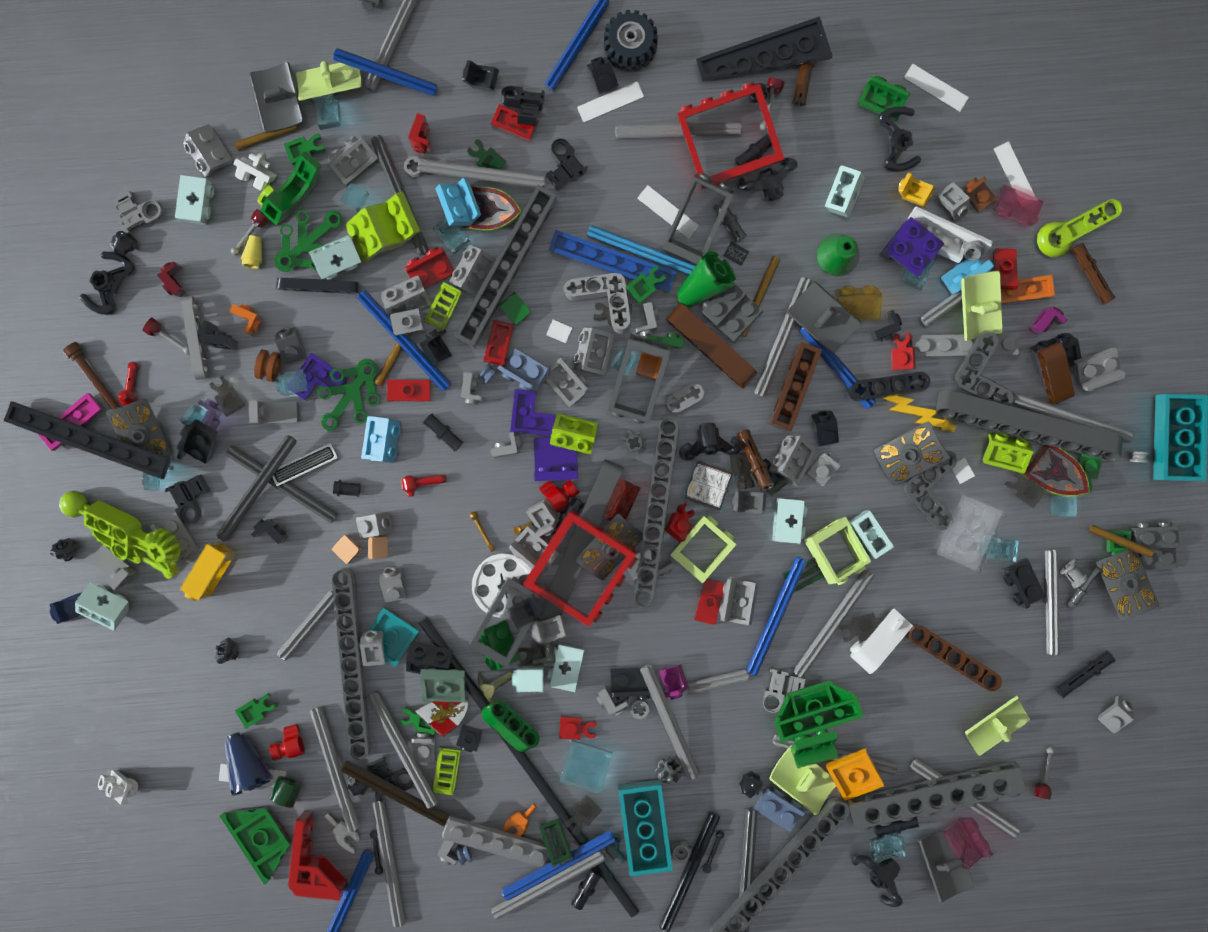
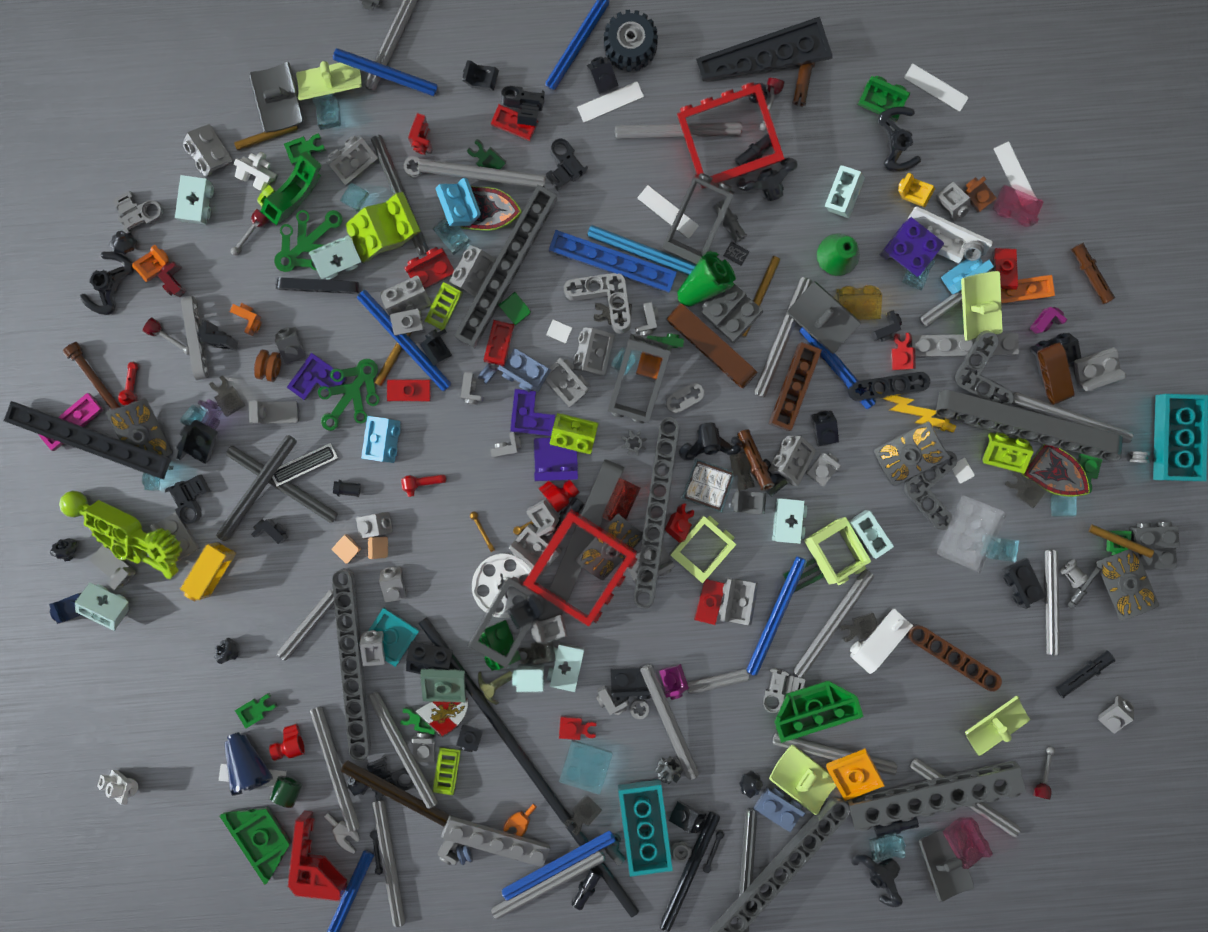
light yellow cone [241,236,262,269] -> none
clear light blue bracket [275,369,308,396] -> none
black pin [423,413,464,452] -> none
green beam [482,700,540,752] -> none
dark green tile [539,818,574,868] -> none
green plate [625,265,666,303] -> none
green bracket [790,729,838,768] -> none
lime beam [1037,199,1122,258] -> none
none -> orange bracket [132,245,169,282]
none -> black bracket [669,801,706,833]

